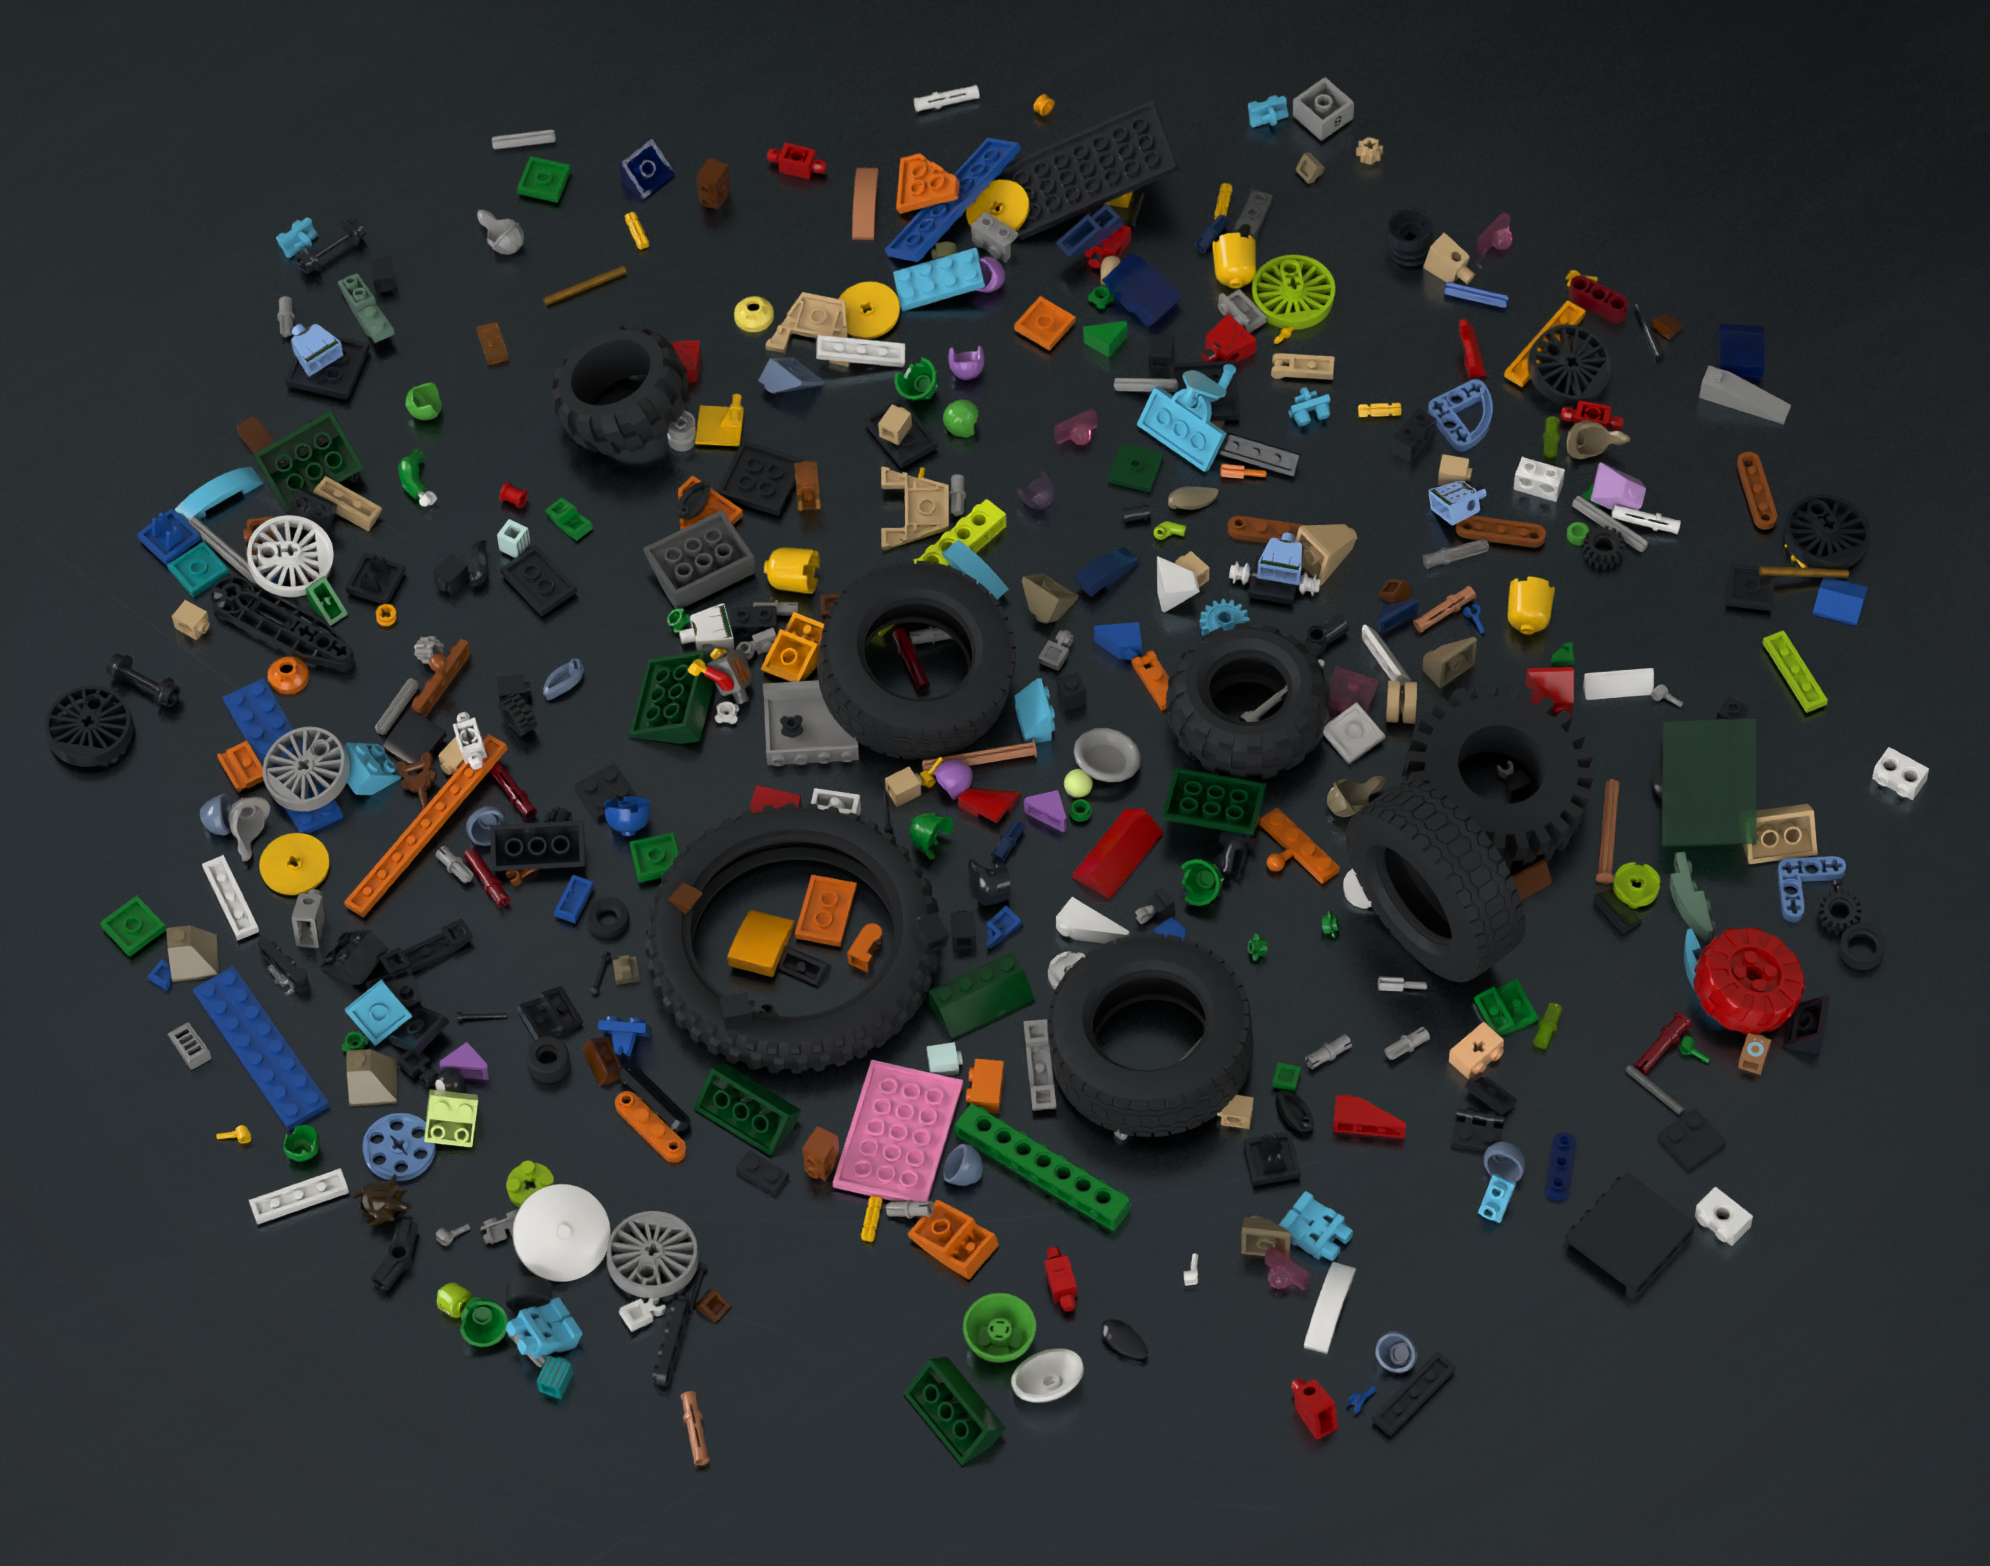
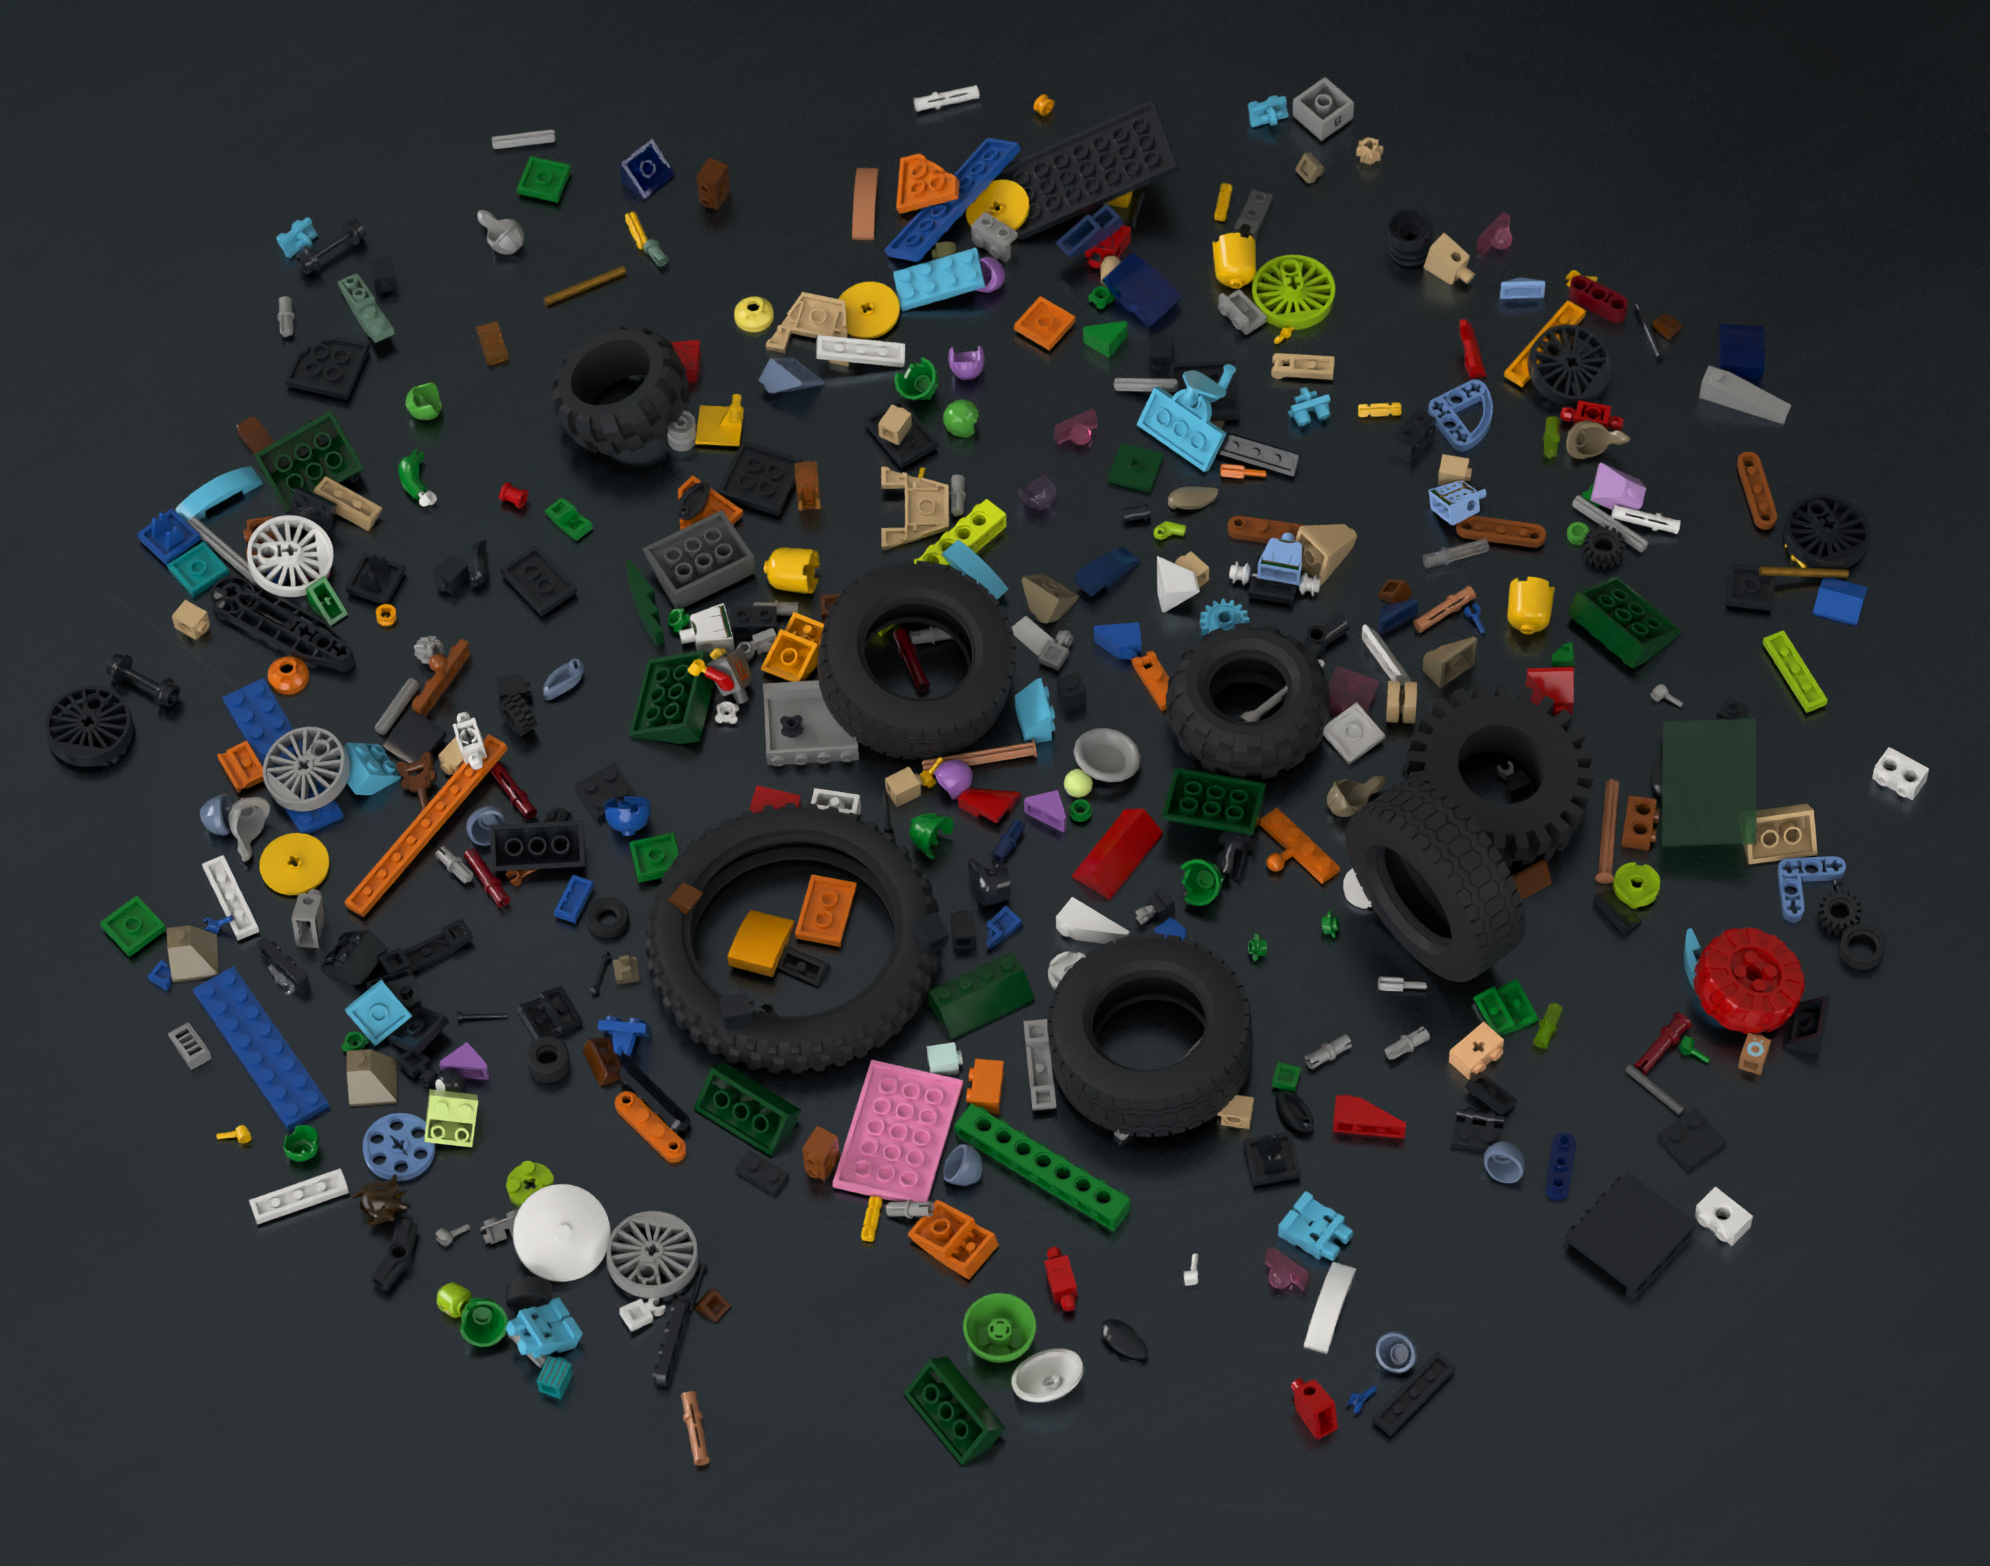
light blue torso [291,324,343,376] -> none
light aqua brick [497,519,530,558] -> none
red piece [767,143,827,179] -> none
orange leg [847,923,883,973] -> none
dark blue axle [1194,214,1229,253] -> none
red torso [1201,314,1256,363] -> none
dark tan slope [1241,1216,1291,1259] -> none
blue axle [1444,282,1509,308] -> none
medium azure hips [1478,1173,1516,1223] -> none
white brick [1514,457,1565,502] -> none
white slope [1583,668,1654,700] -> none
sand green slope [1669,852,1716,943] -> none
none -> blue hand [203,915,234,934]
none -> dark green slope [626,559,665,646]
none -> sand green pin [644,239,669,267]
none -> white sticker [1012,616,1055,656]
none -> light blue slope [1500,277,1545,299]
none -> dark green slope [1567,575,1683,668]
none -> dark orange brick [1621,795,1660,851]

